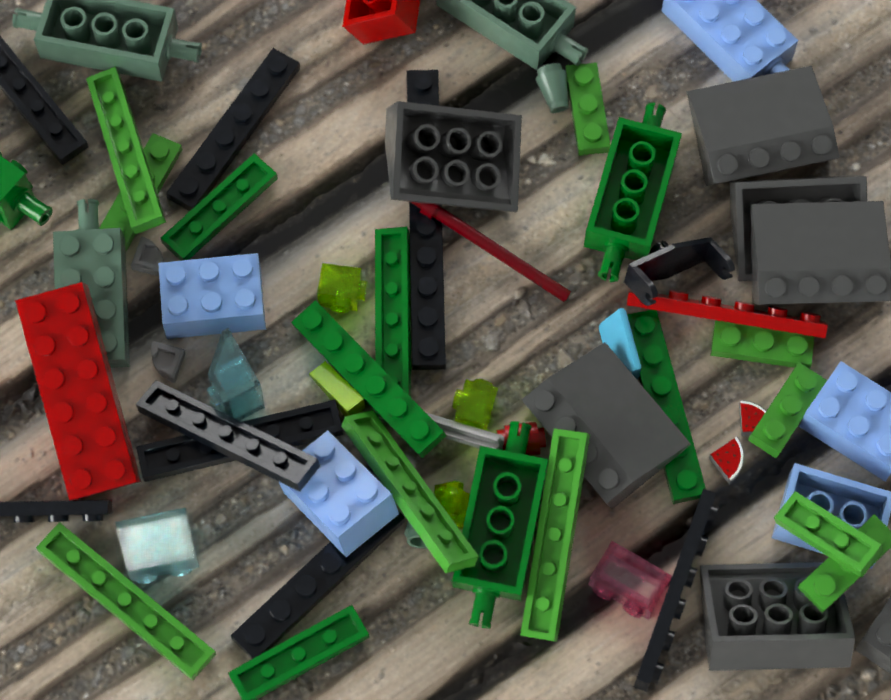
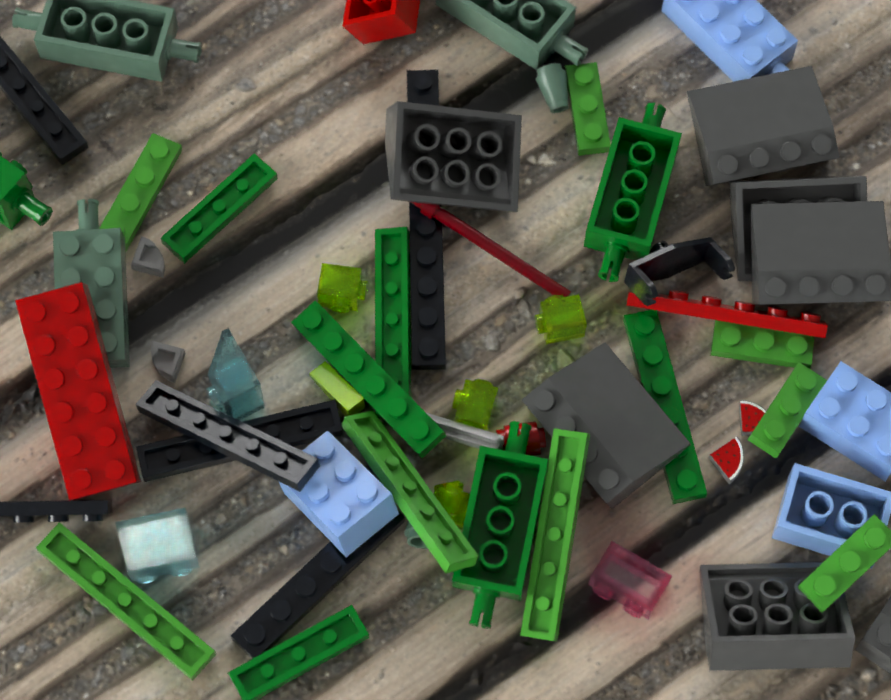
bright green plate [86,66,166,234] -> none
light blue brick [158,253,266,339] -> none
black plate [166,48,300,211] -> none
medium azure slope [599,308,641,380] -> none
black plate [634,489,719,692] -> none
bright green plate [774,491,883,577] -> none
none -> clear neon green brick [534,294,587,344]

